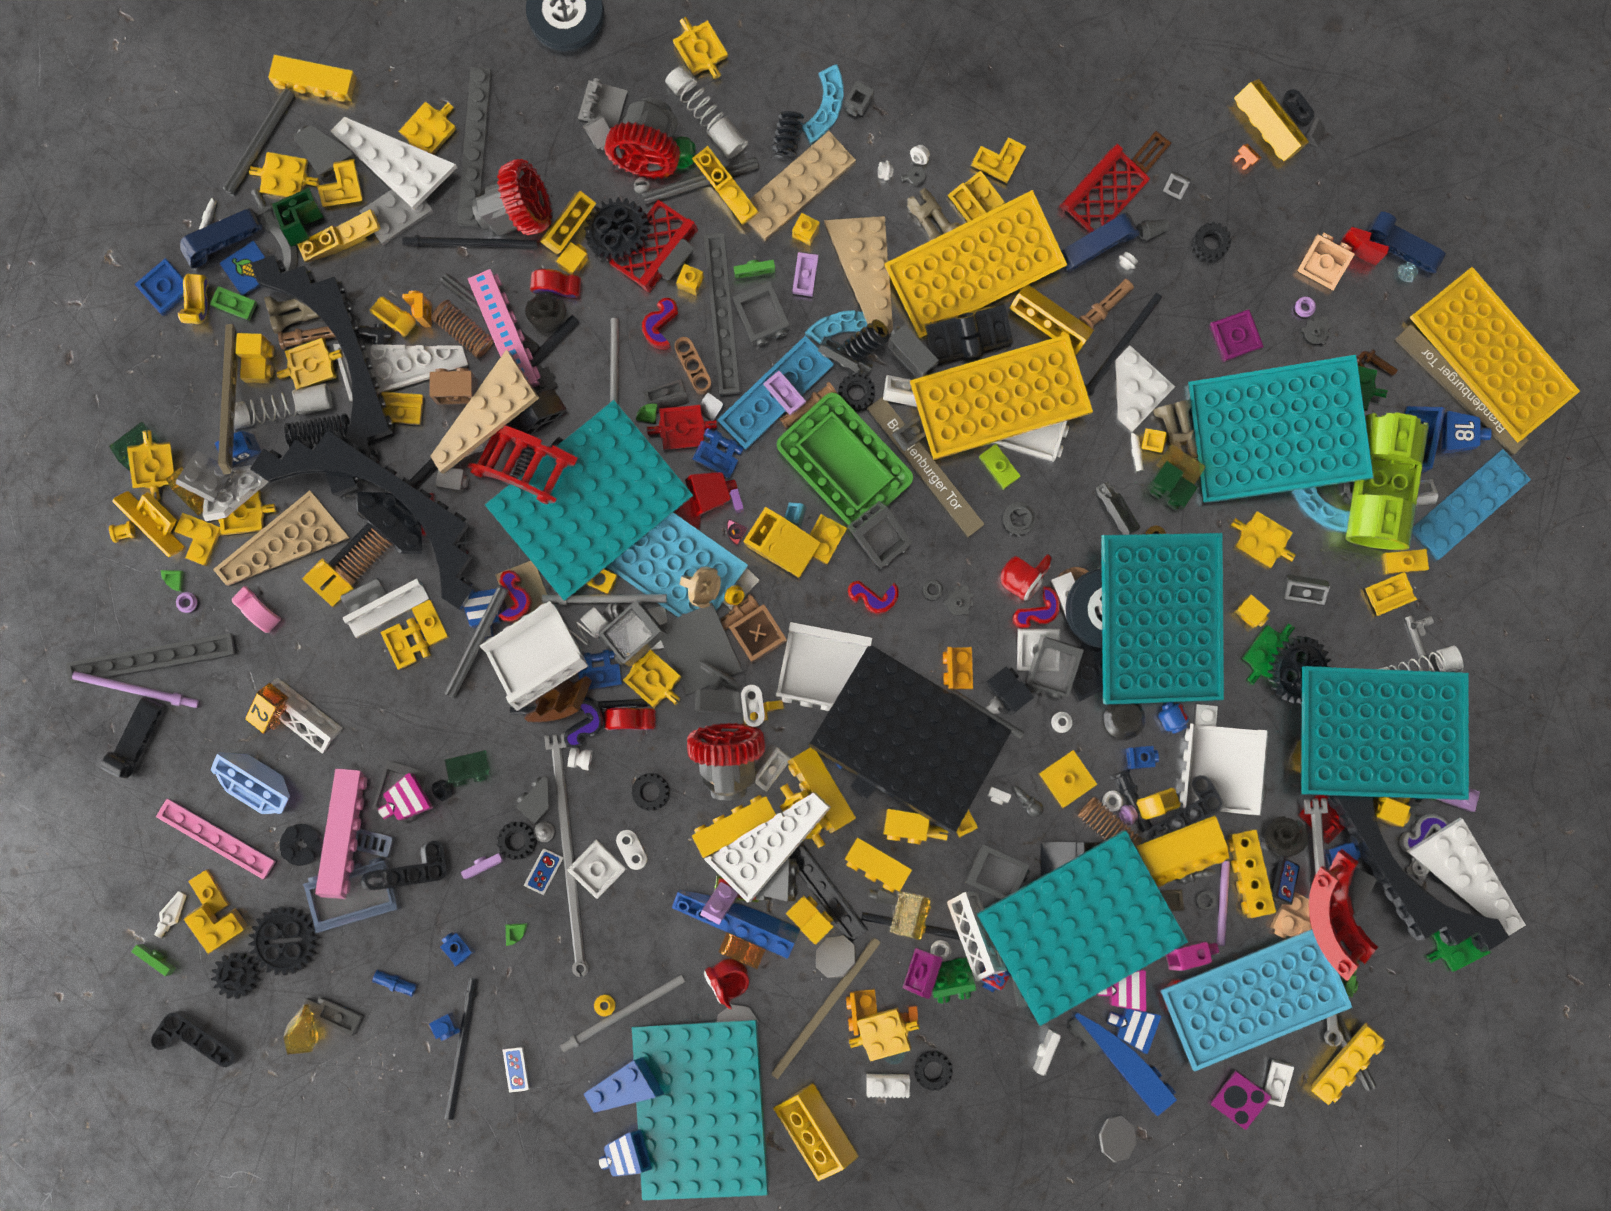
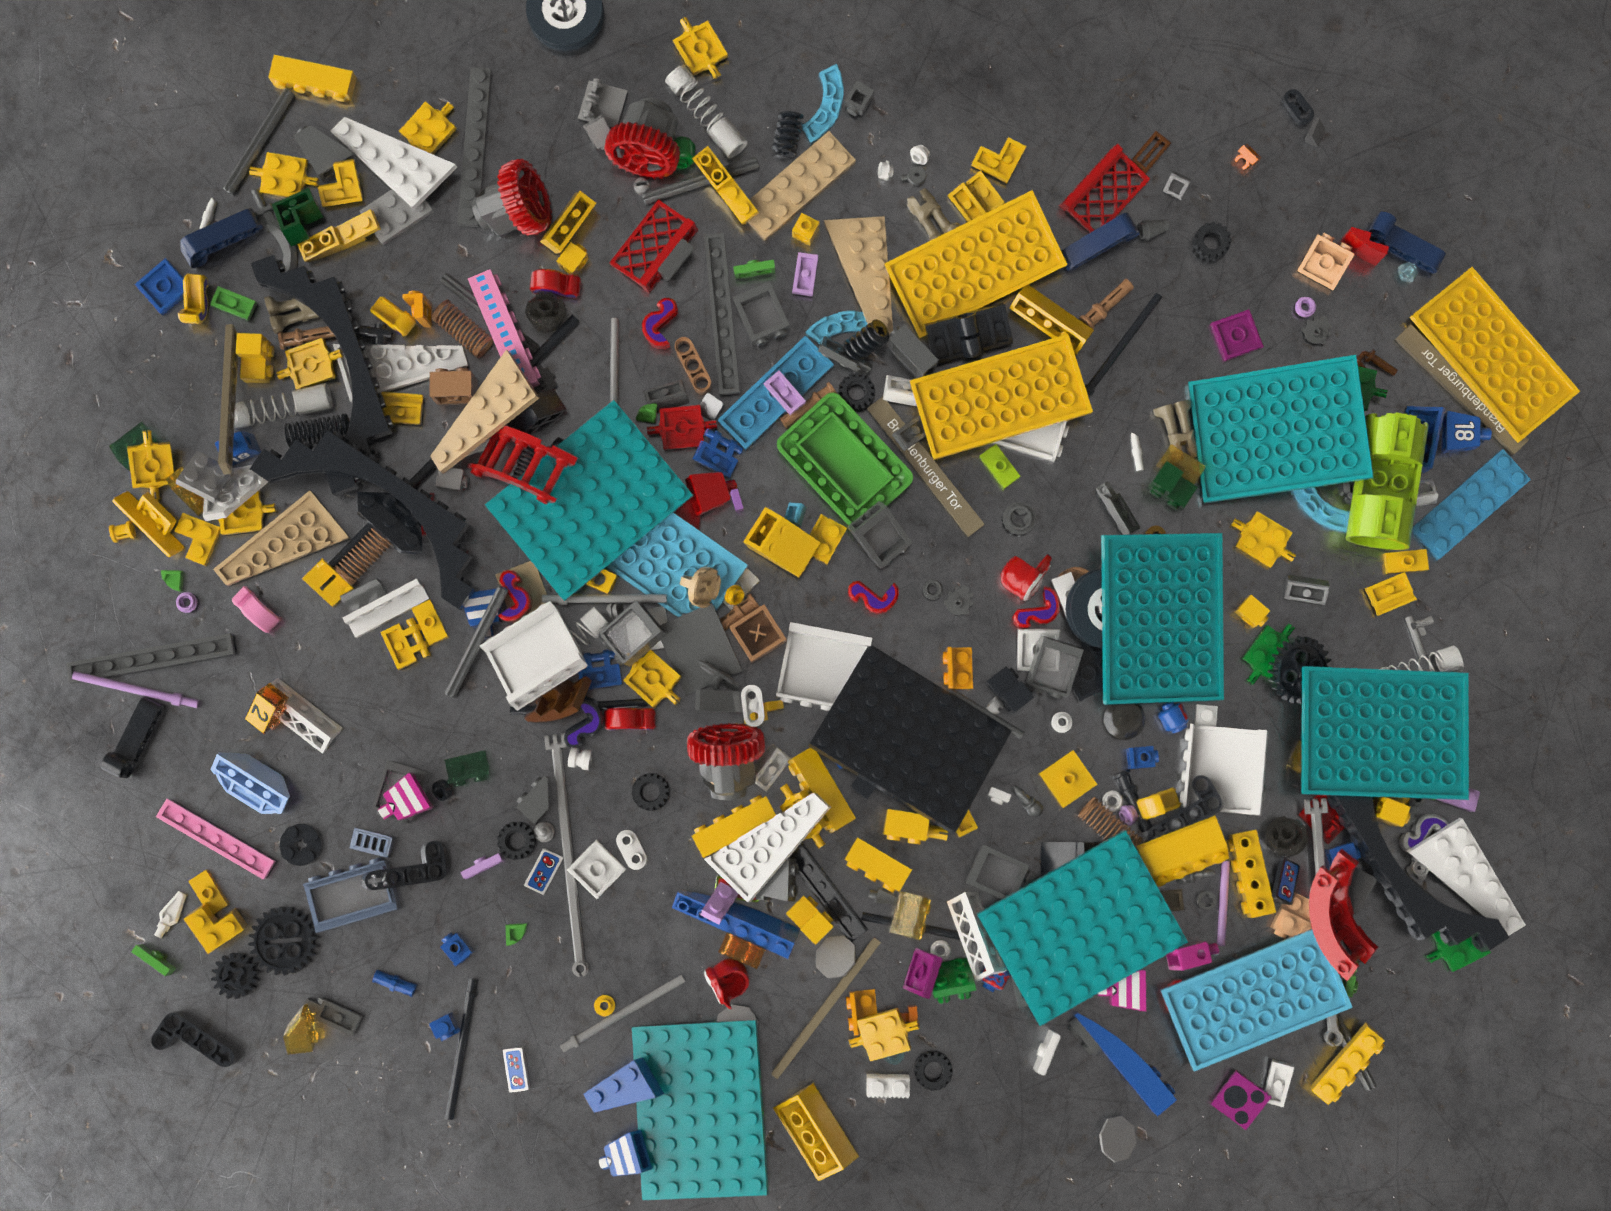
blue tile [220,241,265,297] -> none
bright pink brick [315,769,367,899] -> none
black bar [402,235,537,248] -> none
black gear [584,197,650,262] -> none
yellow brick [676,264,704,296] -> none
clear pink tile [727,519,747,547] -> none
torso [1107,1008,1161,1054] -> none
white plate [1115,345,1175,432] -> none
white plate [1119,252,1138,270] -> none
yellow brick [1142,428,1168,453] -> none
yellow brick [1234,79,1309,161] -> none

